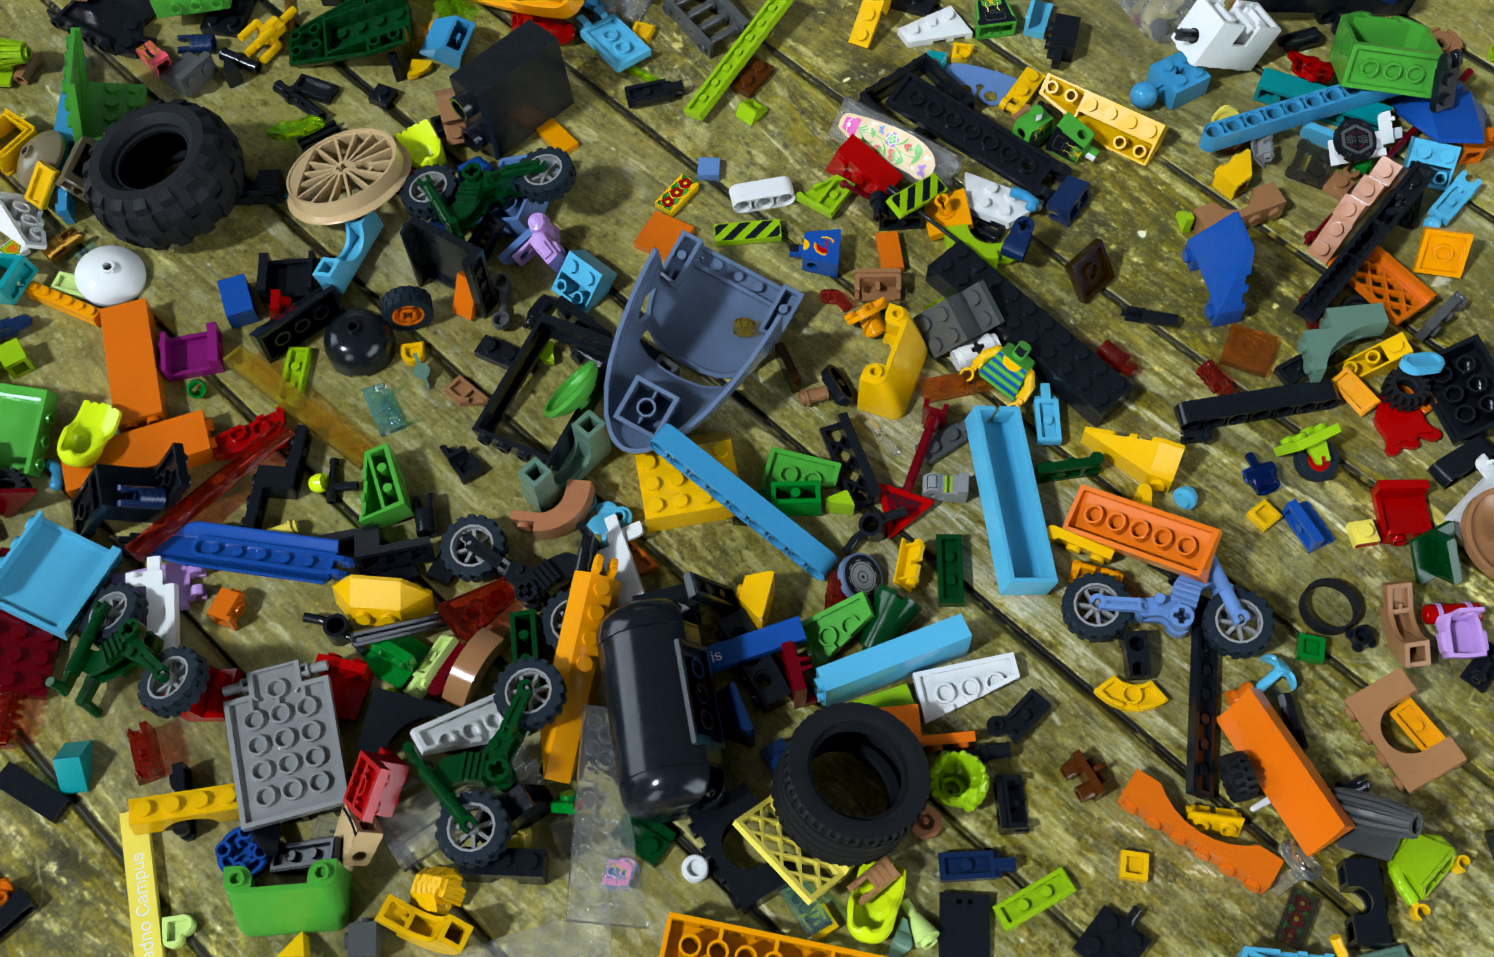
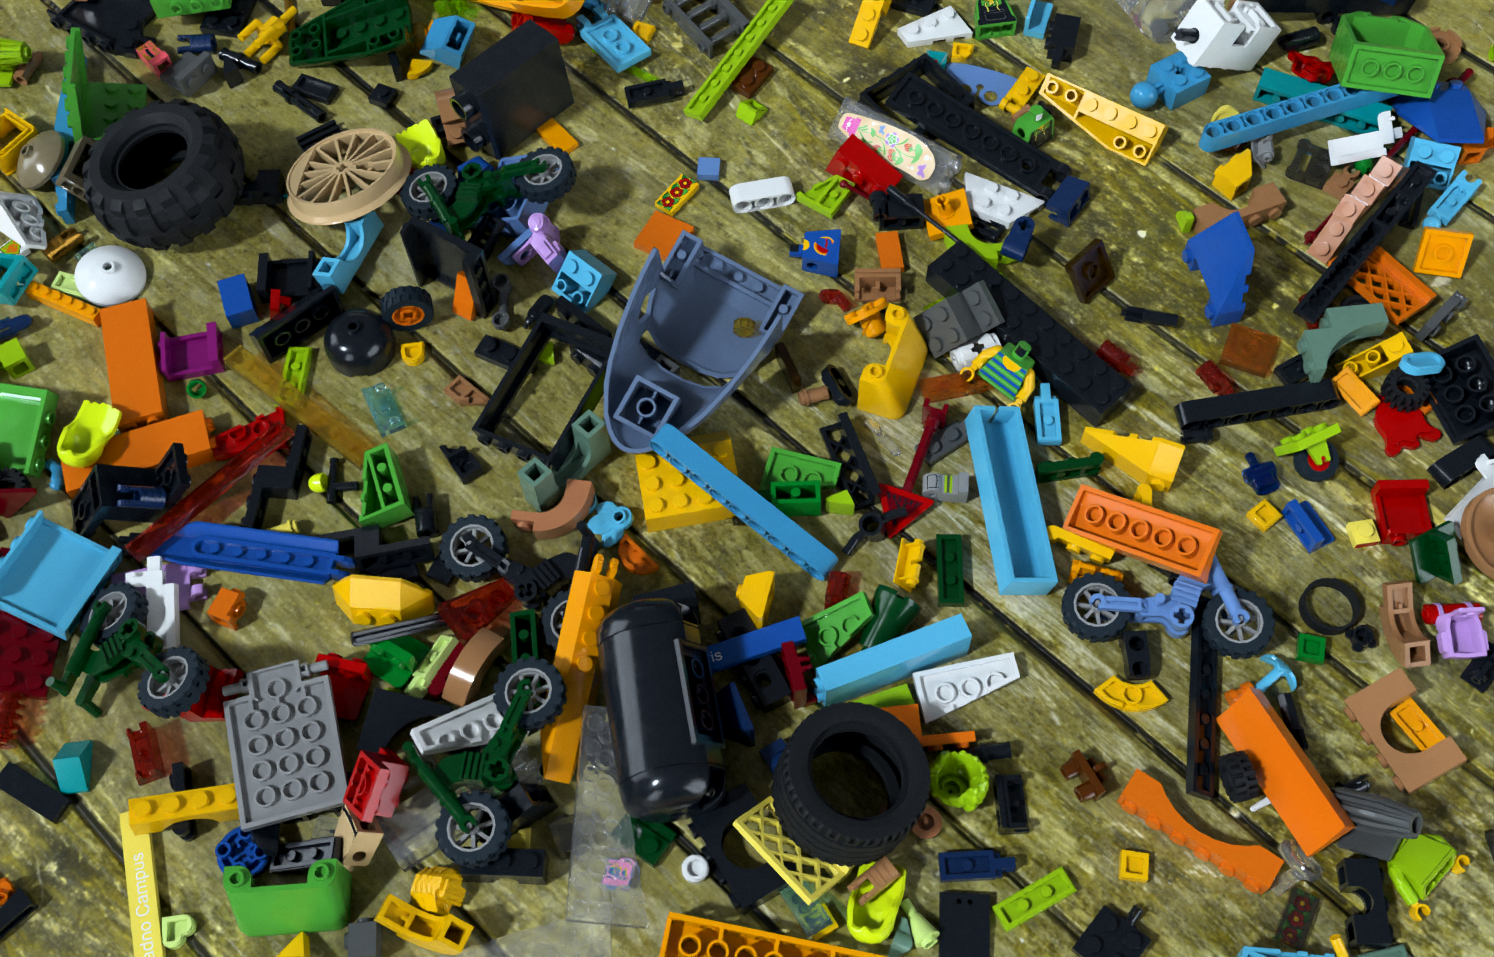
yellow tile [24,160,60,210] -> none
clear neon green tile [265,114,325,140] -> none
black piece [302,612,369,657] -> none
sand green piece [413,353,430,389] -> none
bright green dish [543,361,598,418] -> none
green plate [550,790,588,814] -> none
white piece [599,514,646,607] -> none
black tile [683,572,738,614] -> none
lime tile [713,219,782,247] -> none
tile [837,553,883,601] -> none
lime tile [886,173,948,219] -> none
black hinge [986,688,1052,745] -> none
dark azure arm [1009,186,1040,212] -> none
torso [1045,112,1100,164] -> none
medium azure plate [1173,486,1198,510] -> none
yellow hinge [1184,803,1245,837] -> none
medium azure tile [1299,122,1334,149] -> none
black tile [1333,118,1377,163] -> none
black hinge [1429,49,1464,113] -> none

